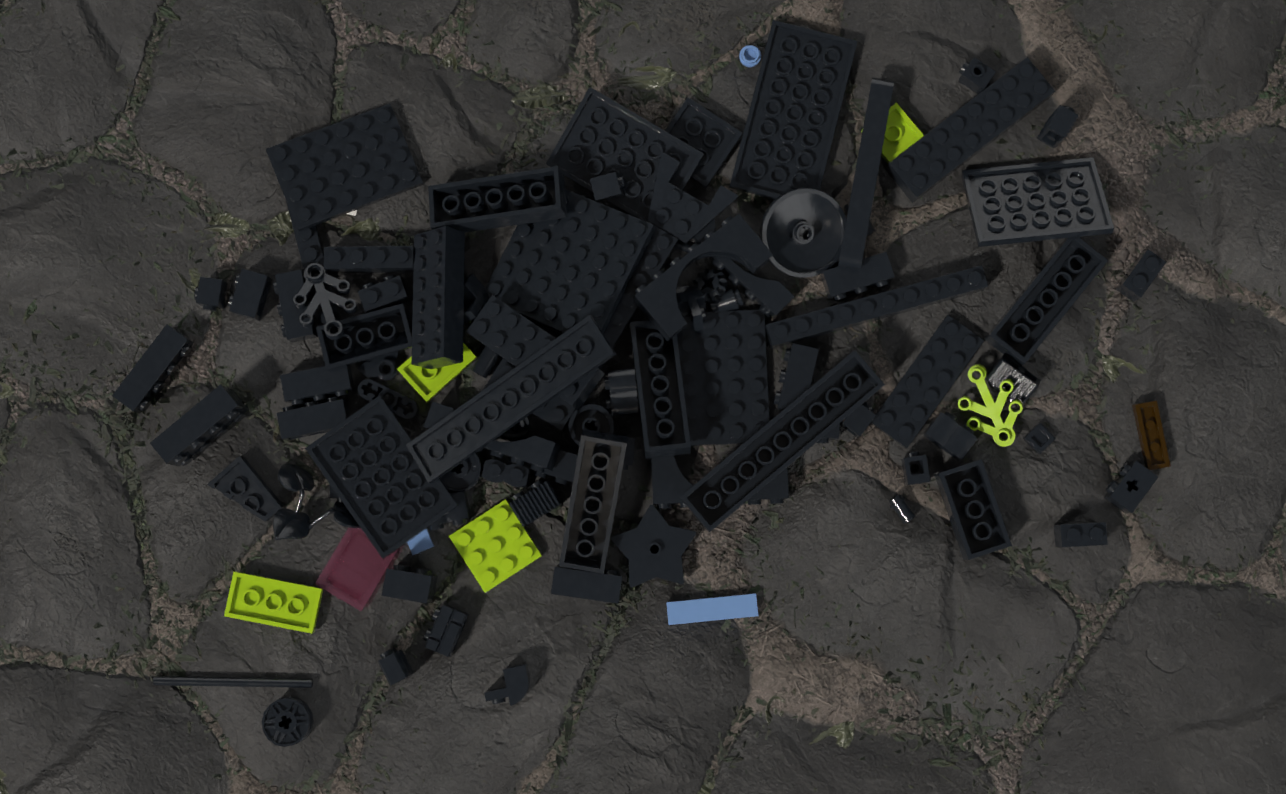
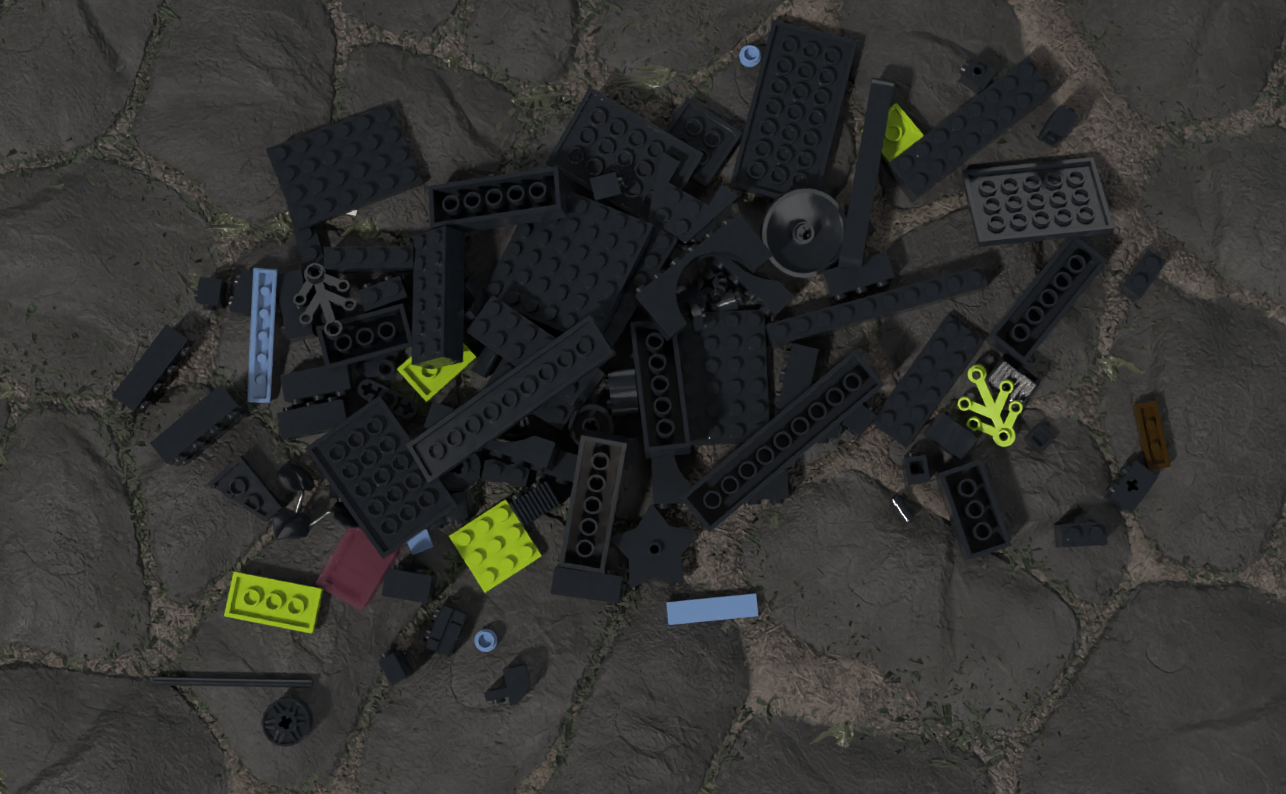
none -> medium blue tile [247,268,277,403]
none -> medium blue plate [475,629,497,652]

